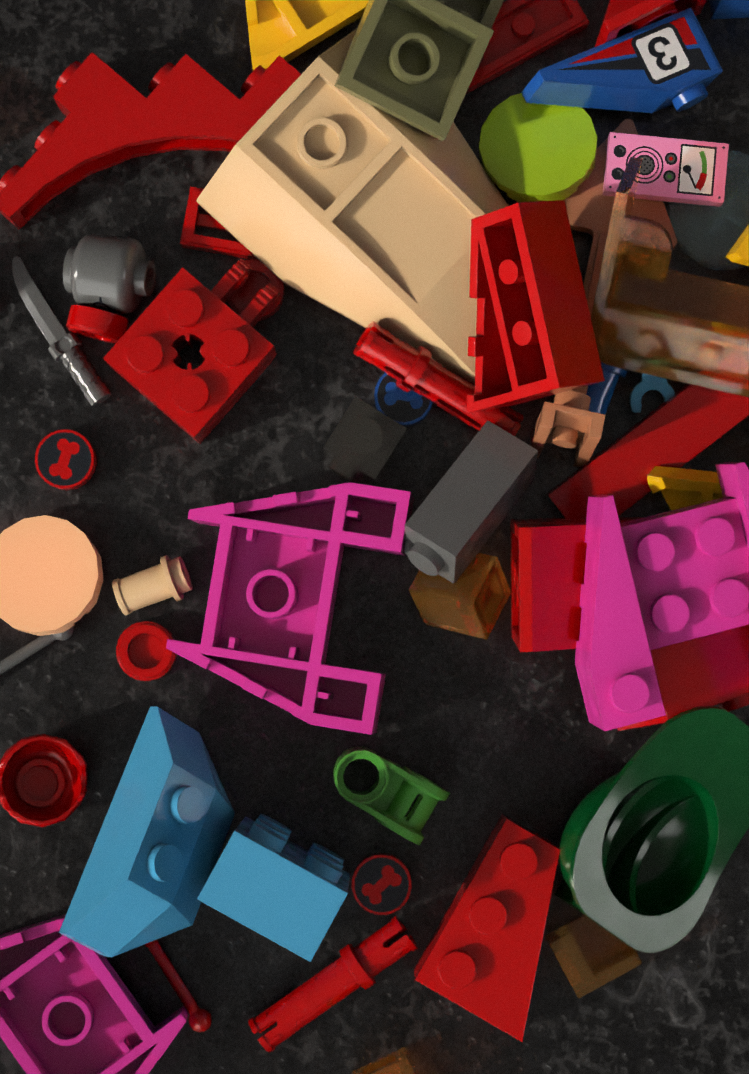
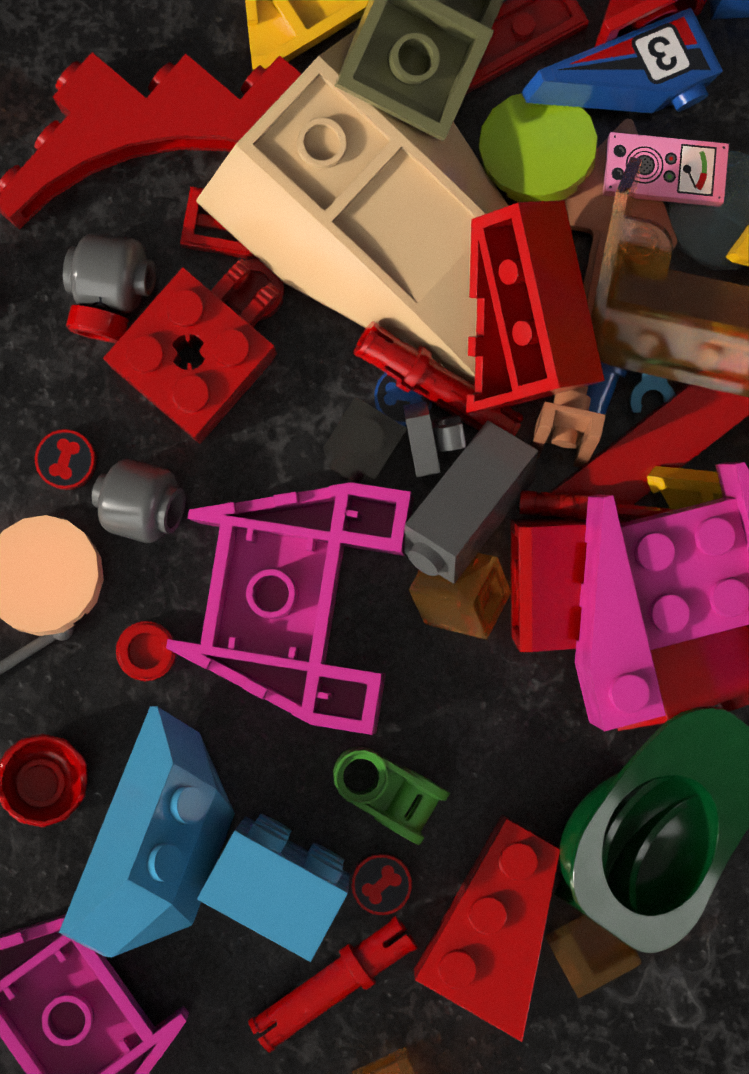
dark grey piece [12,256,112,407] -> none
tan pin [112,555,193,616] -> none
red hinge [144,940,212,1032] -> none
none -> dark grey head [92,459,186,543]
none -> dark grey tile [403,401,466,477]
none -> red piece [519,490,676,520]

